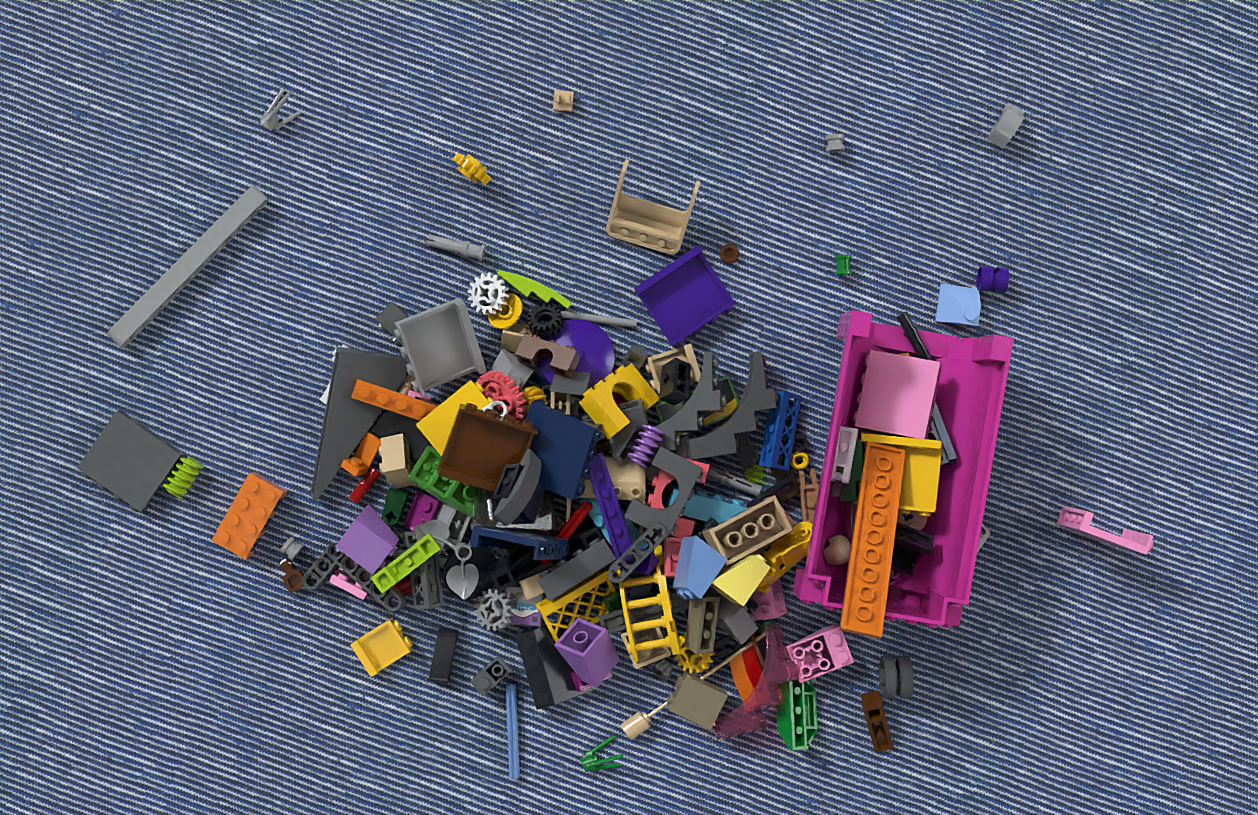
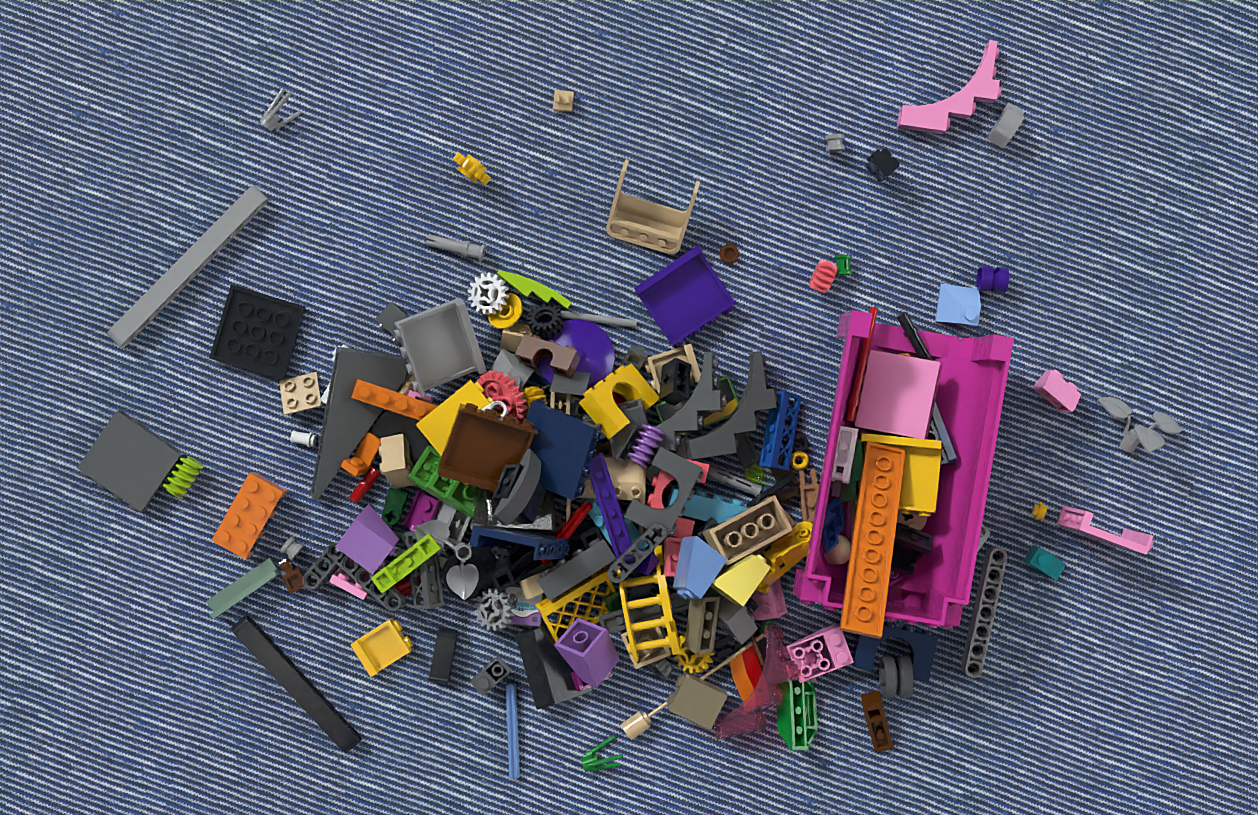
none -> sand green fence [206,557,282,619]
none -> black plate [209,284,306,380]
none -> black beam [231,615,362,753]
none -> tan hinge [279,372,324,415]
none -> white pin [290,430,317,447]
none -> coral gear [809,260,837,293]
none -> blue slope [821,497,845,554]
none -> red bar [846,307,878,422]
none -> dark blue arch [851,621,938,683]
none -> black brick [865,148,900,182]
none -> bright pink arch [897,40,1001,134]
none -> light grey beam [961,546,1007,678]
none -> teal slope [1023,545,1066,581]
none -> bright pink slope [1032,370,1081,412]
none -> yellow plate [1032,502,1047,520]
none -> light grey plant [1097,397,1183,454]

